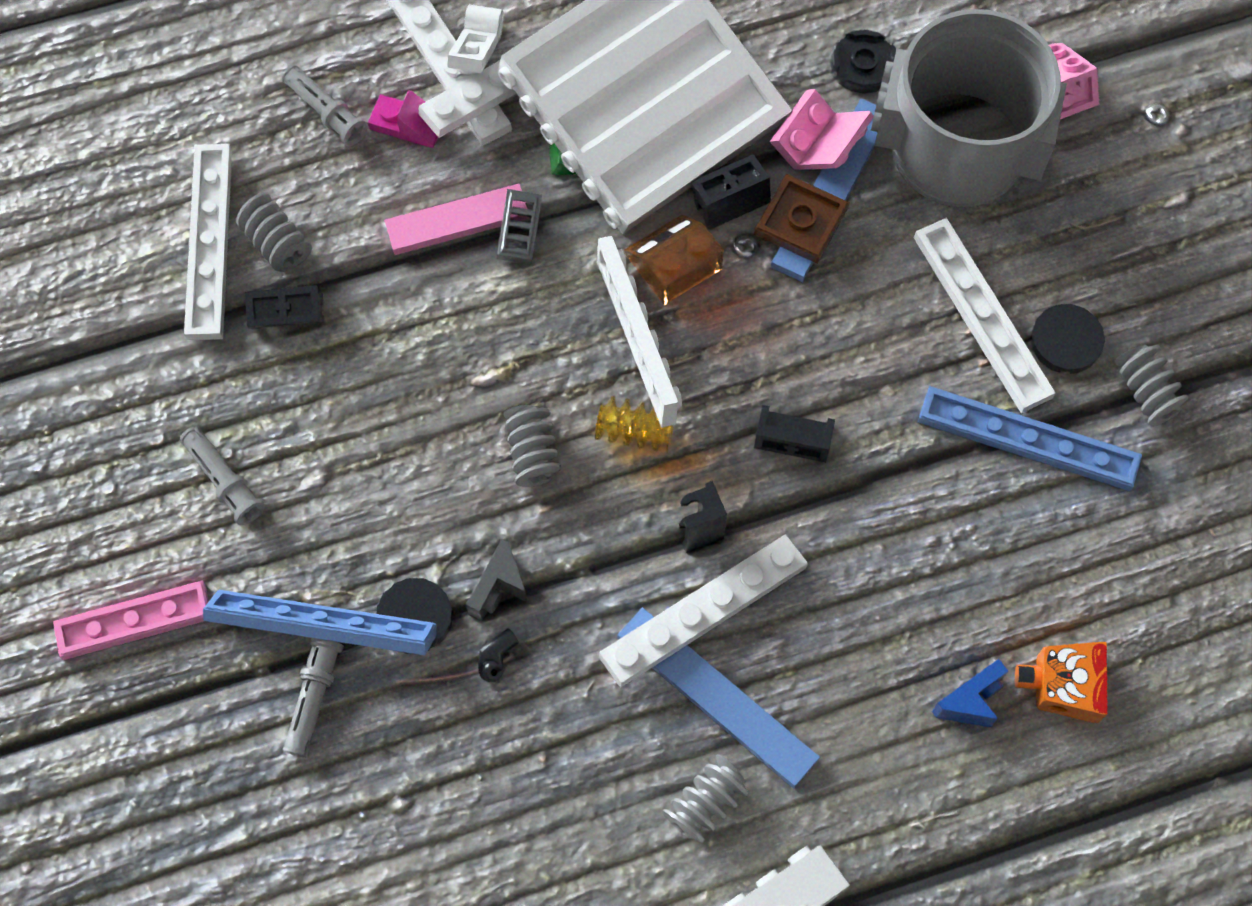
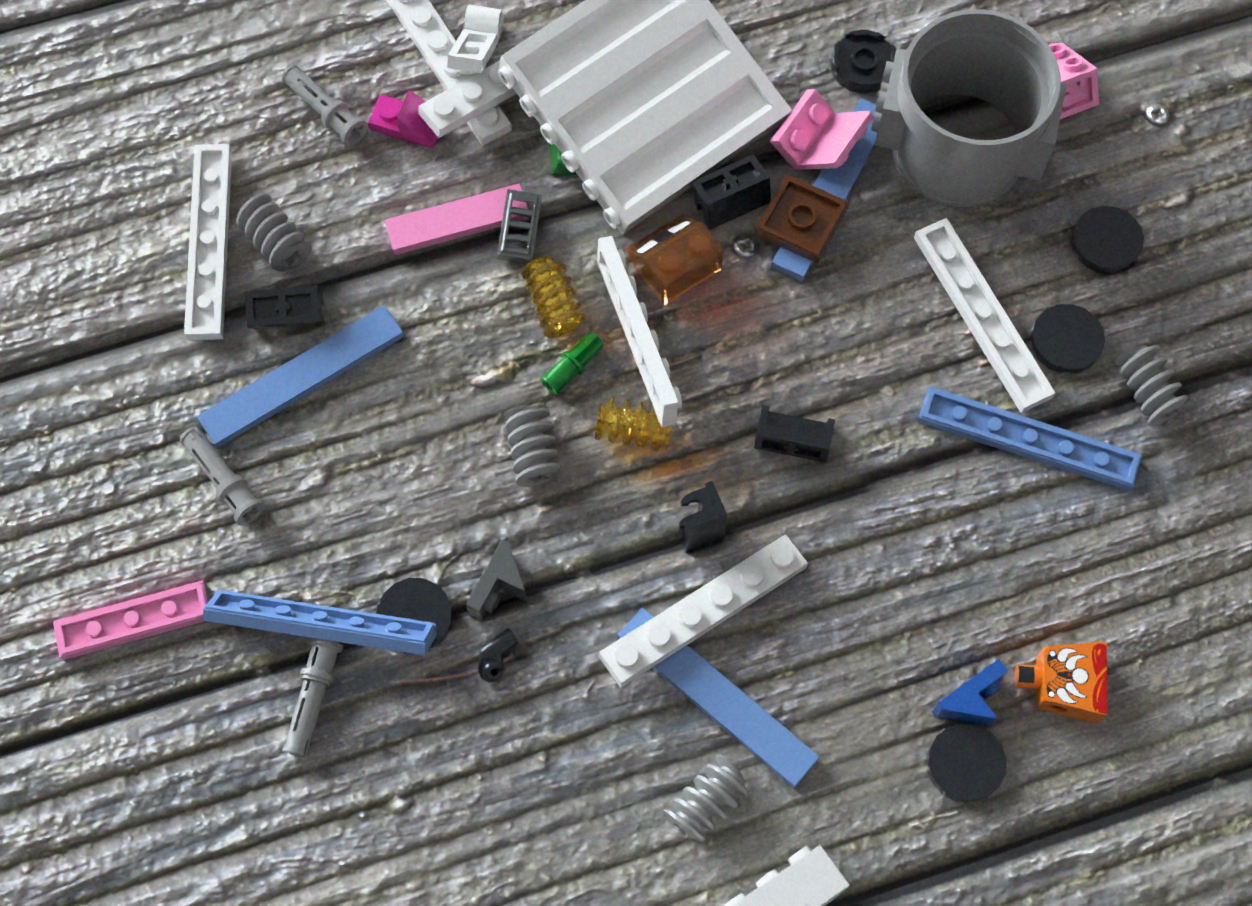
none -> medium blue tile [196,305,404,449]
none -> clear yellow piece [522,257,586,338]
none -> green axle [540,333,604,395]
none -> black tile [927,723,1007,803]
none -> black tile [1071,206,1144,274]

